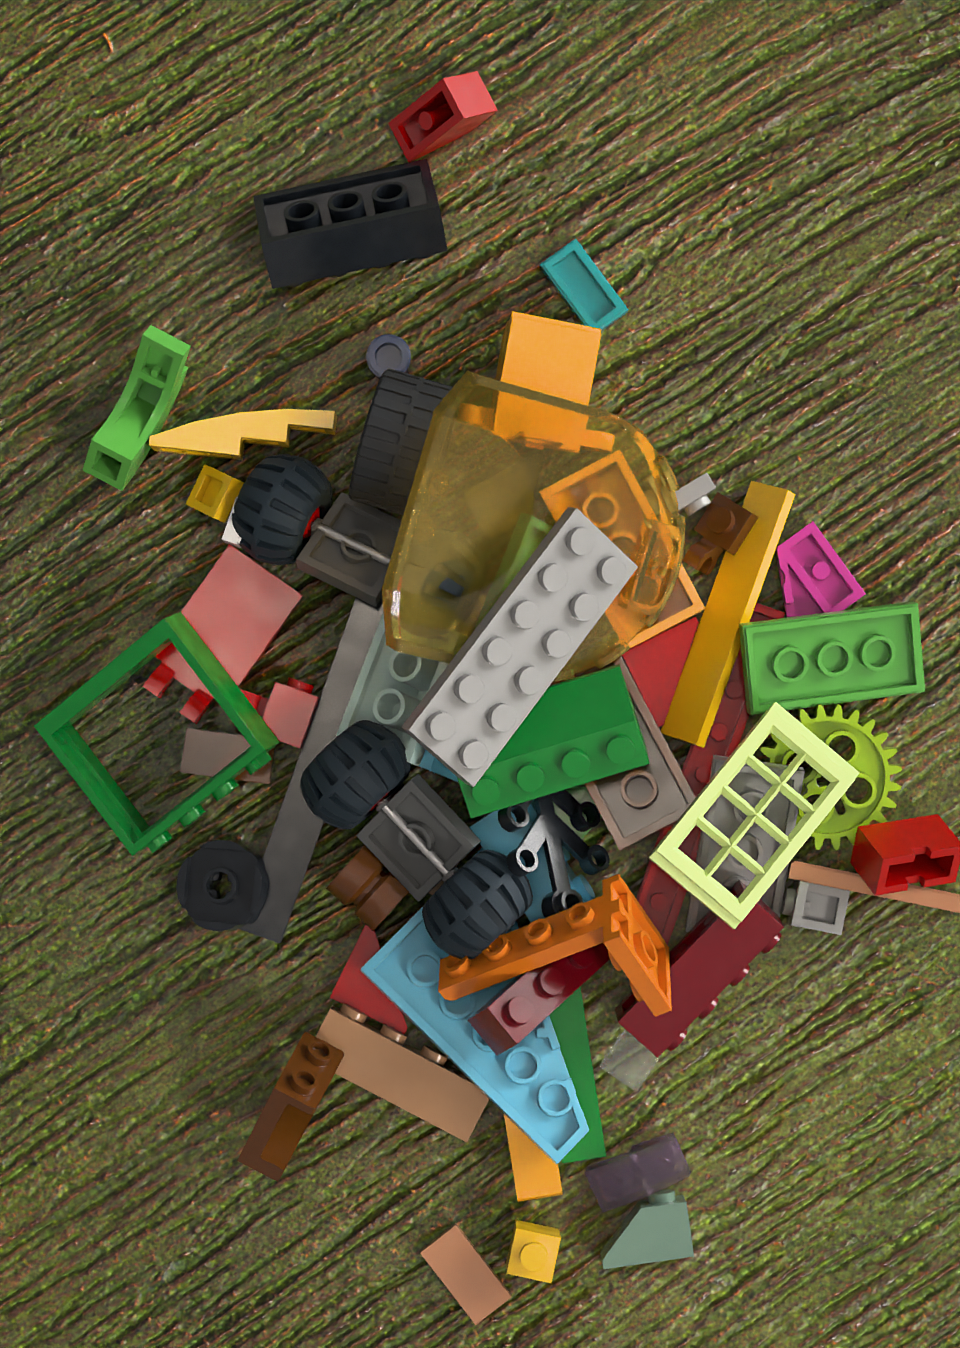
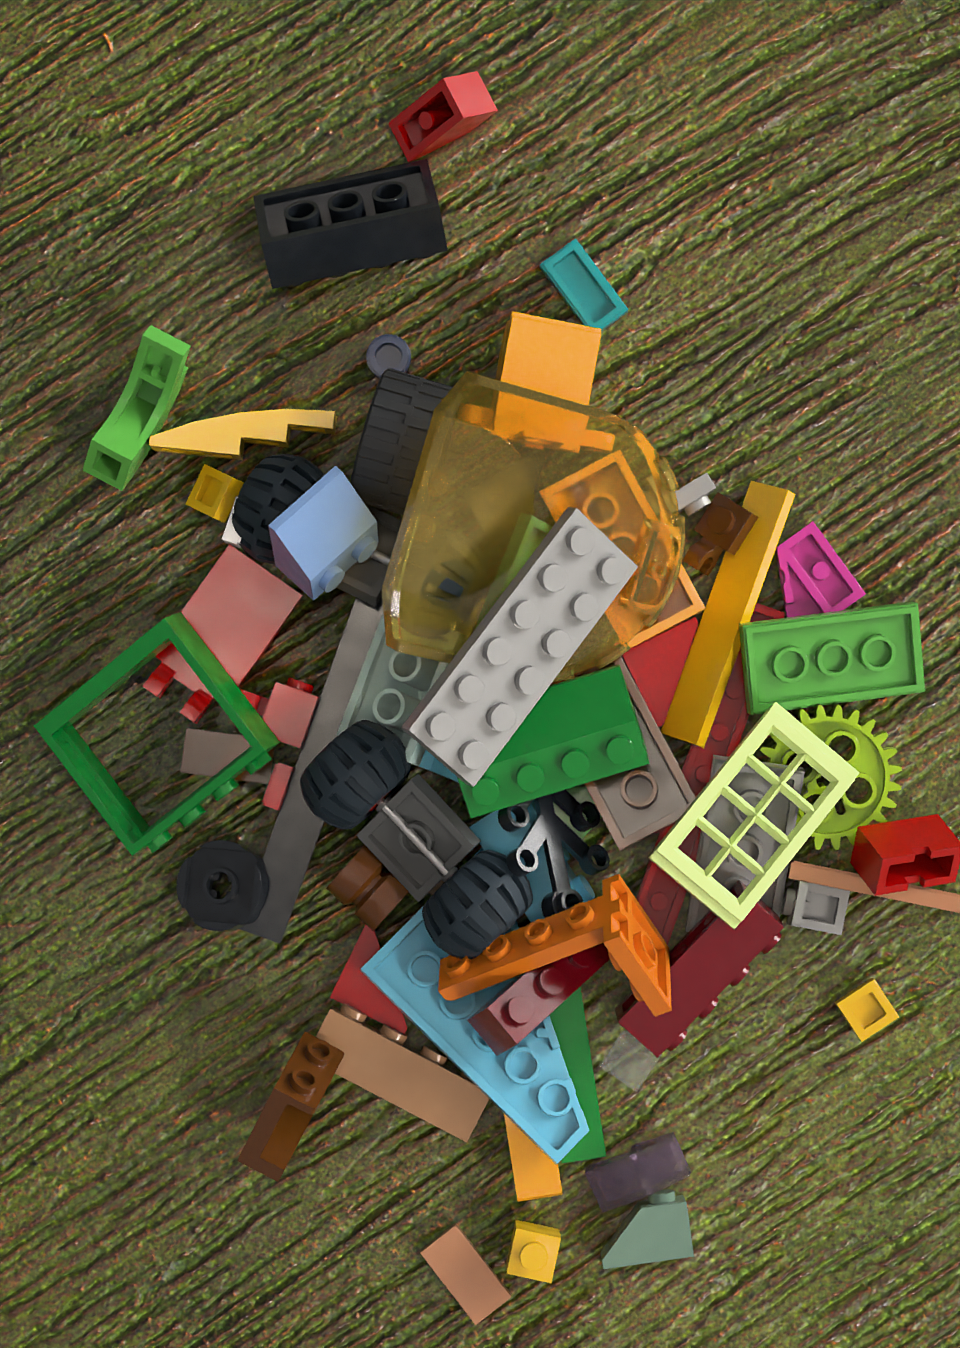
none -> red tile [262,762,295,810]
none -> medium blue slope [268,466,379,601]
none -> yellow plate [834,978,899,1042]

